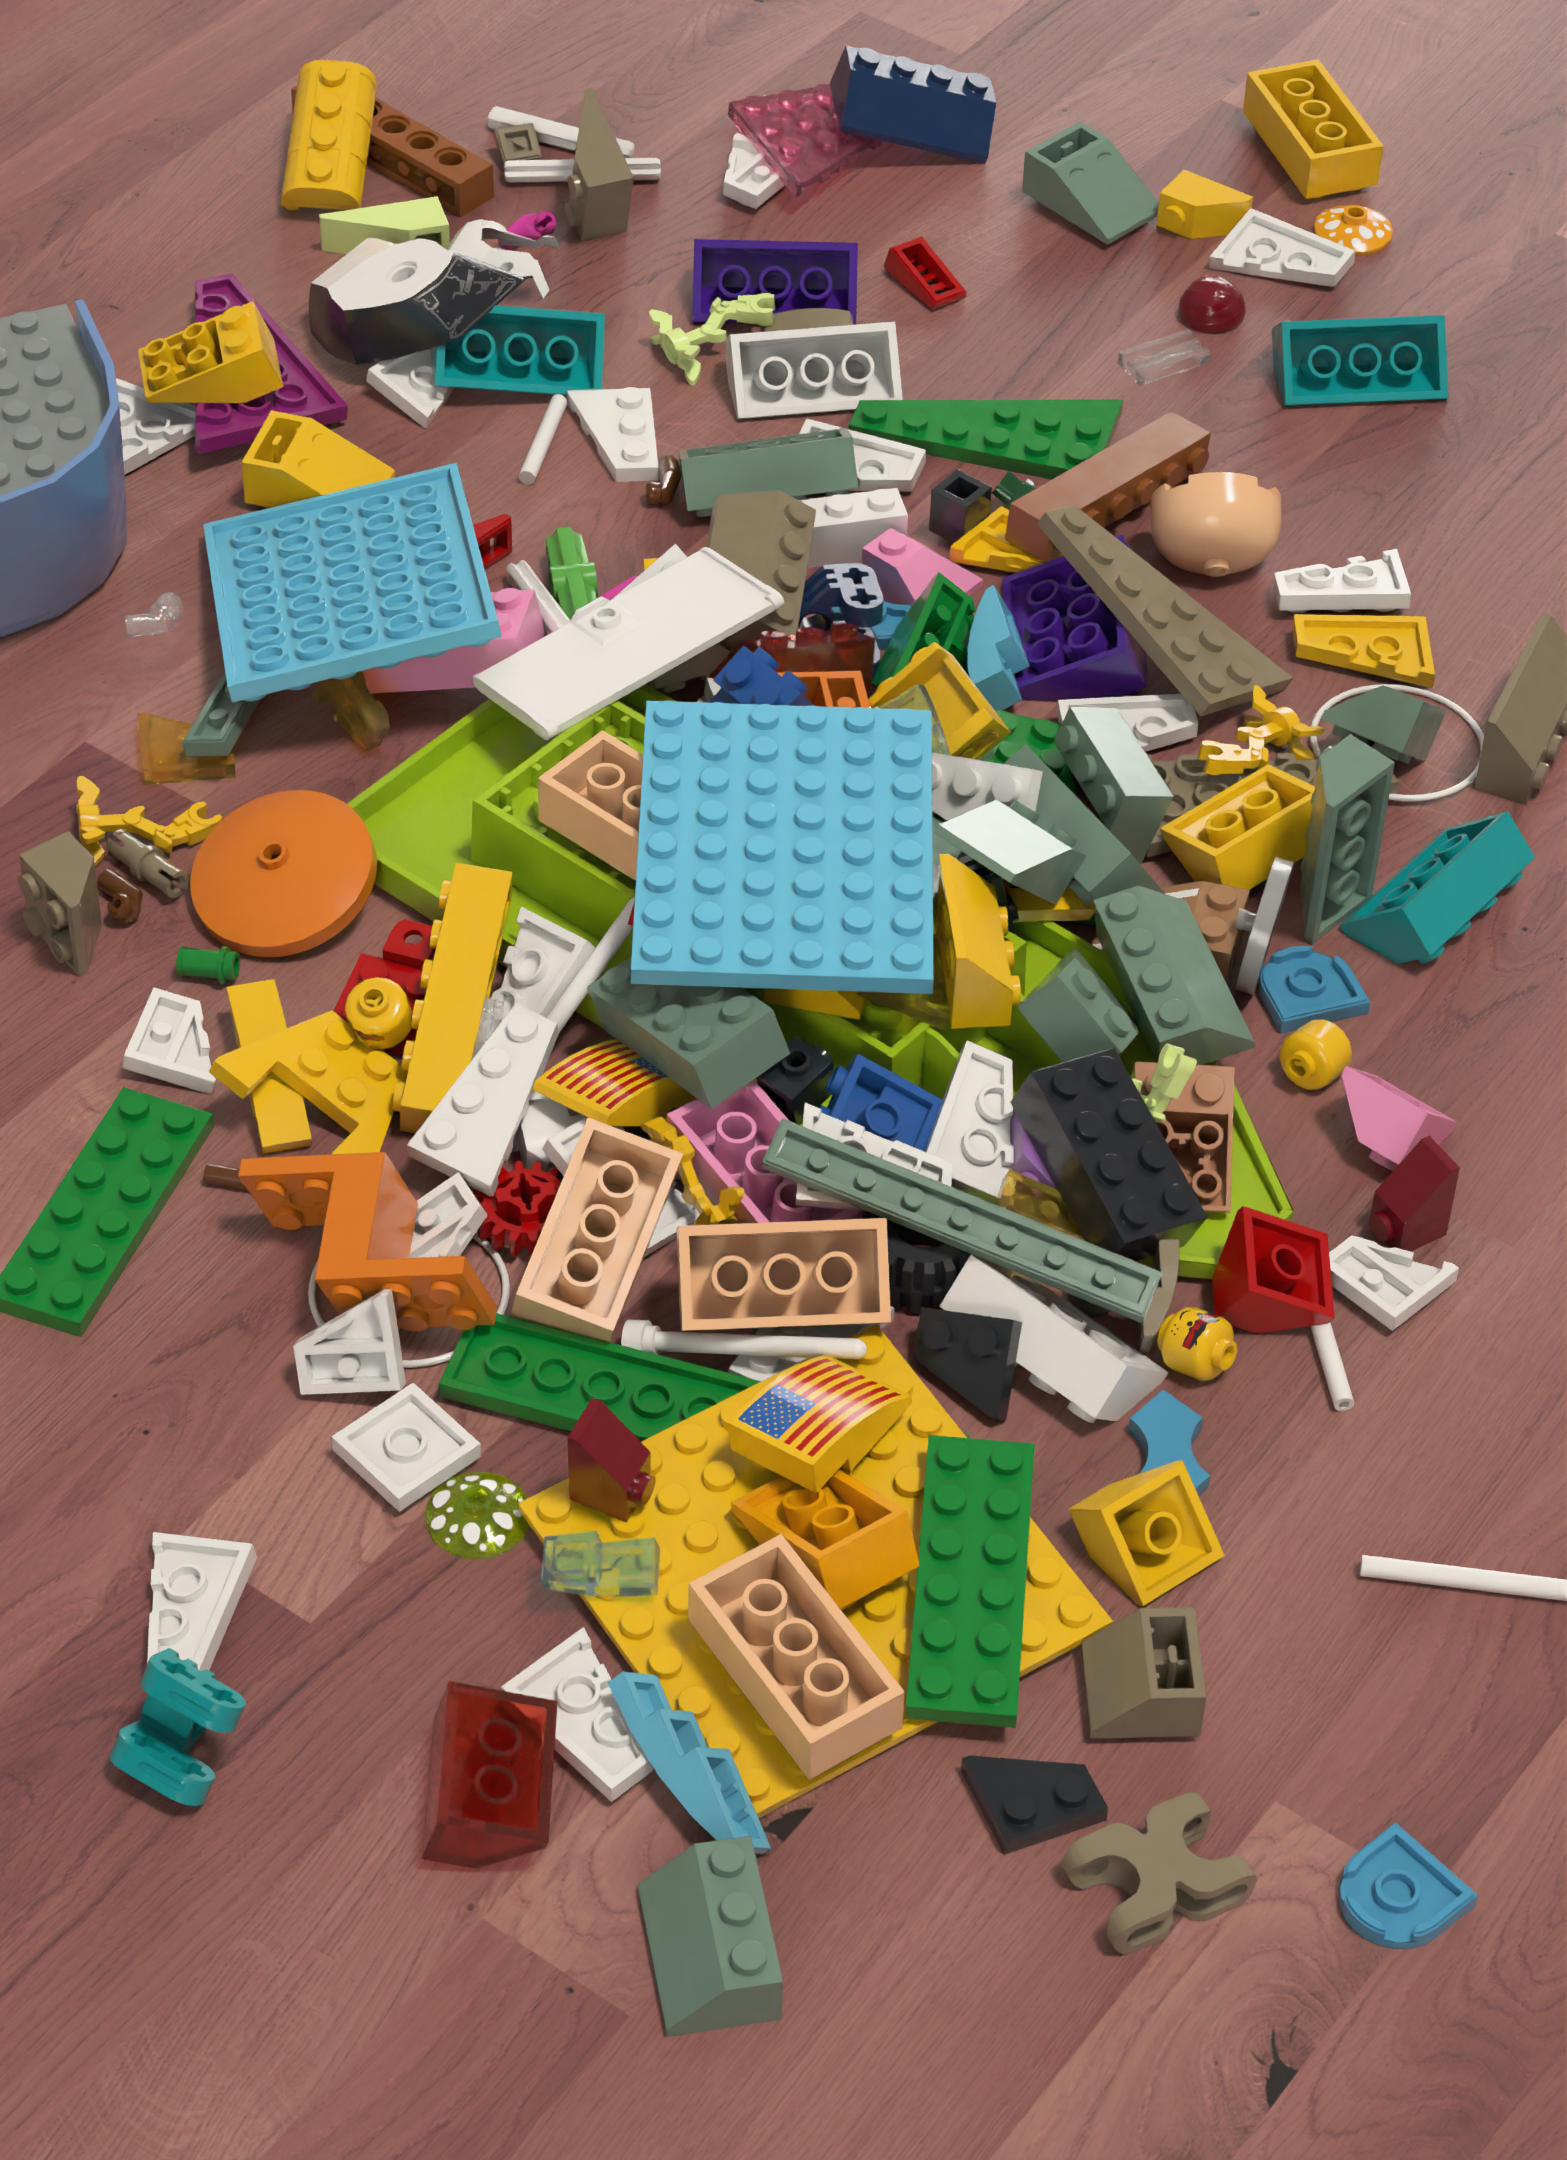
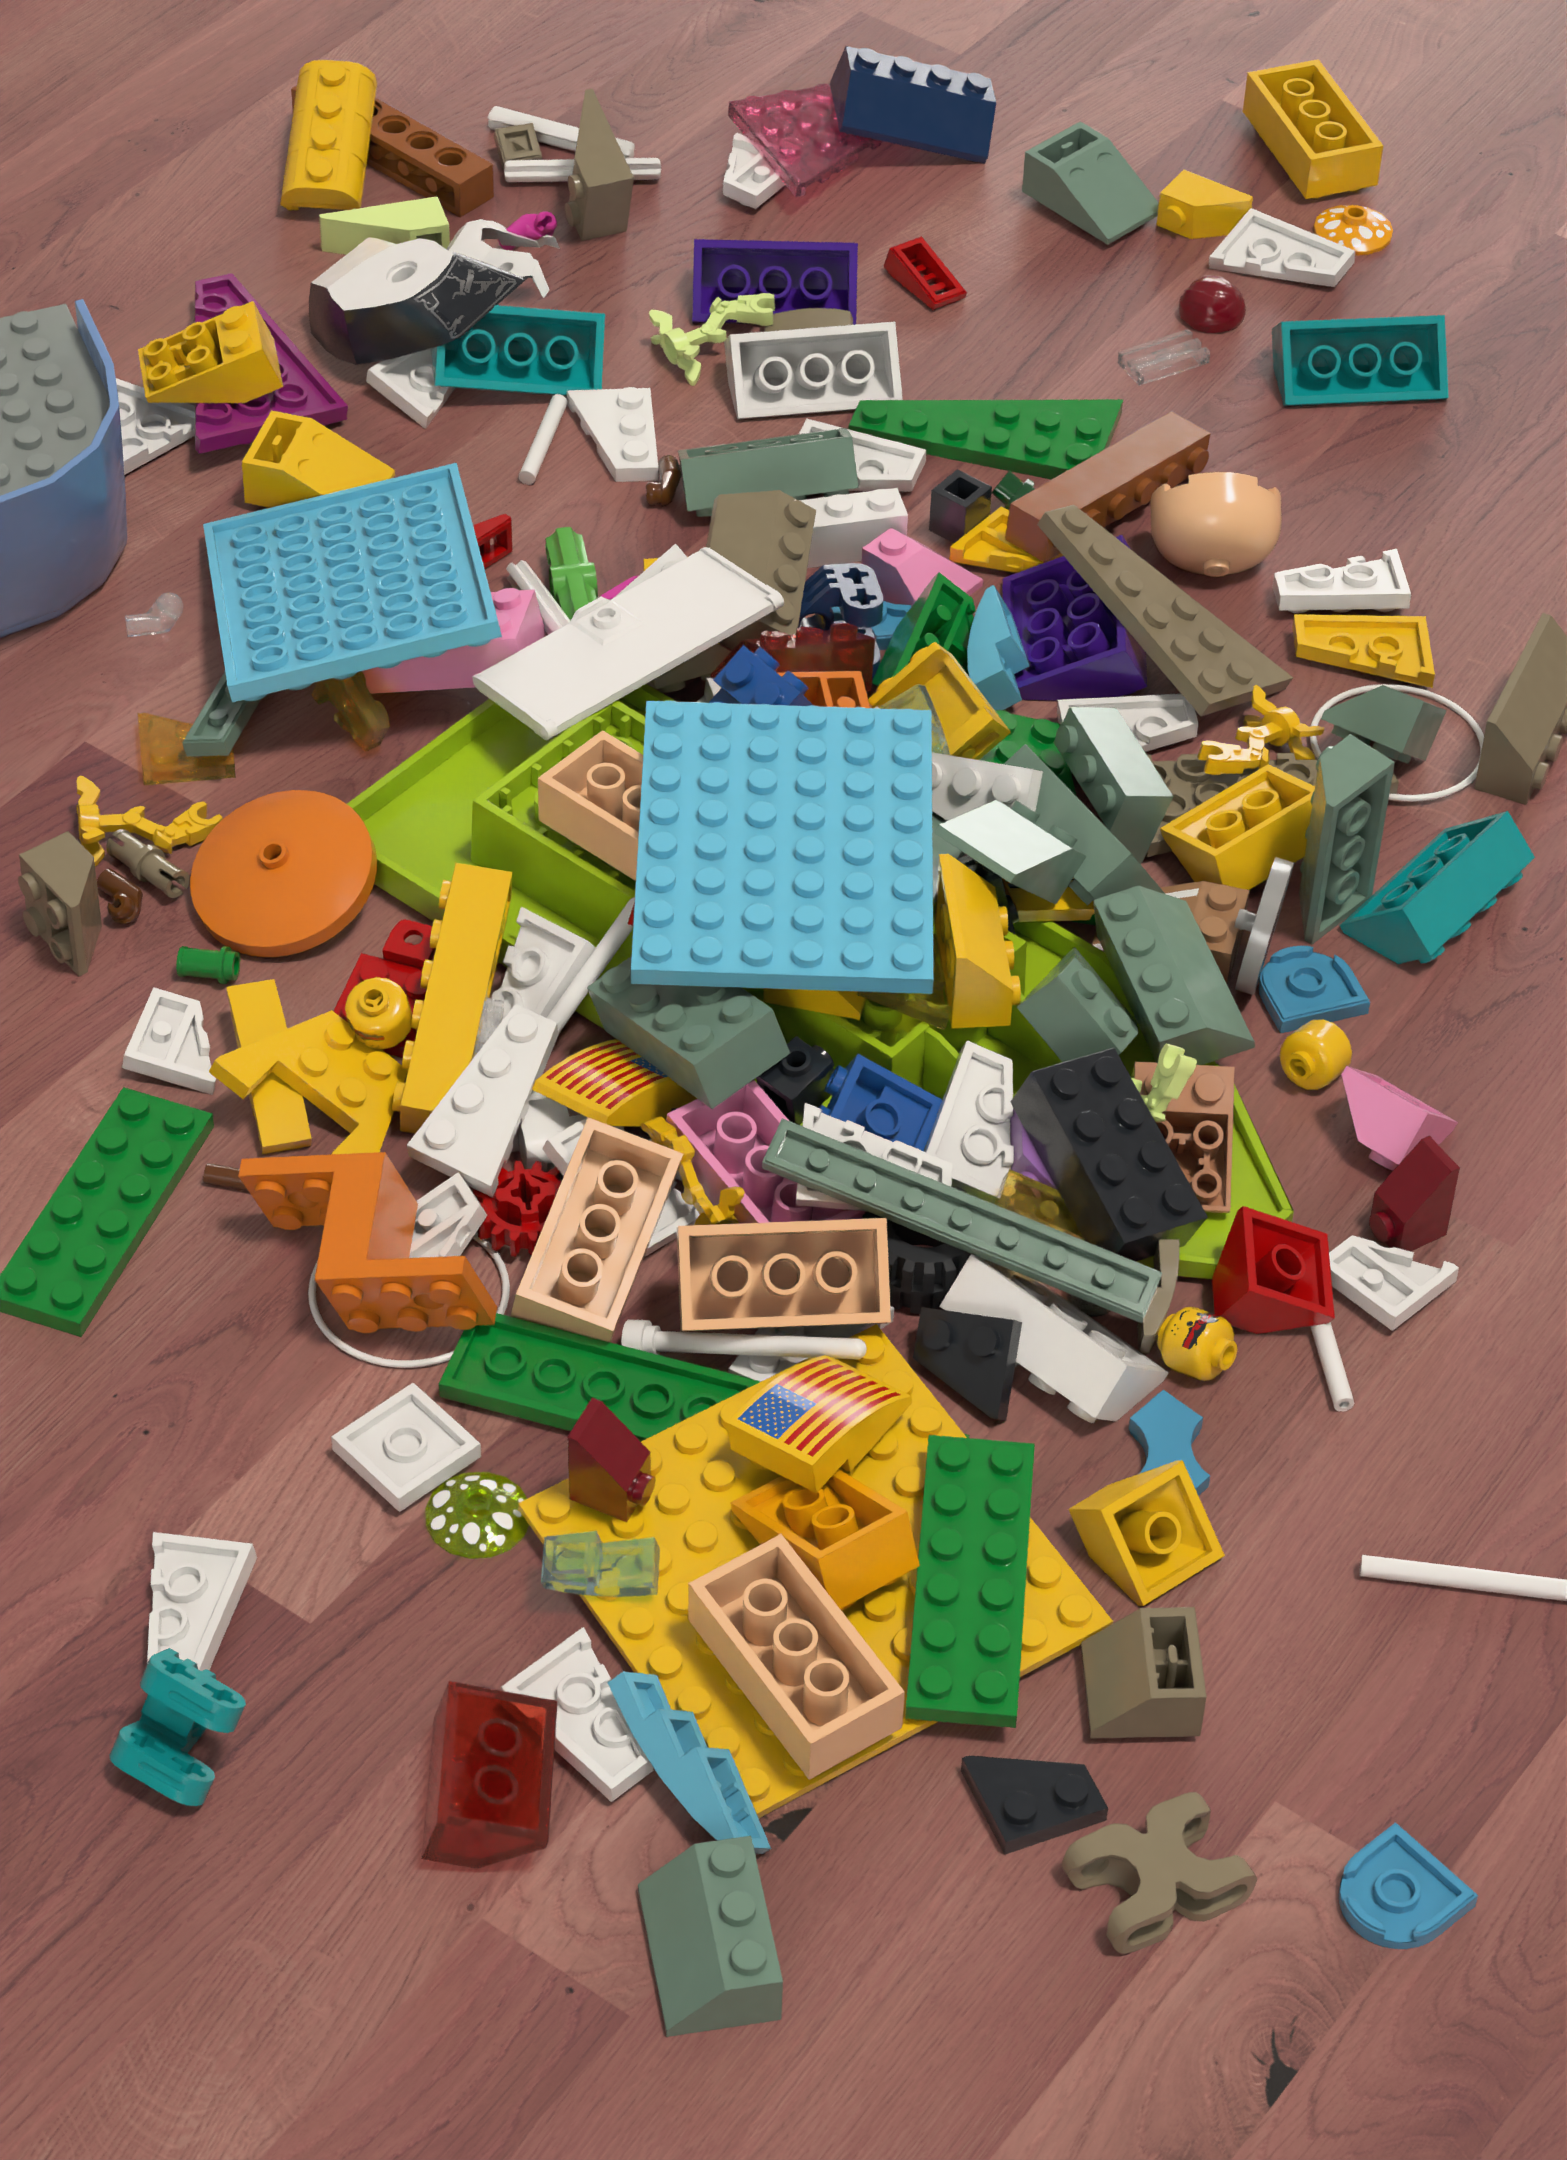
white wing [293,1289,406,1395] -> none

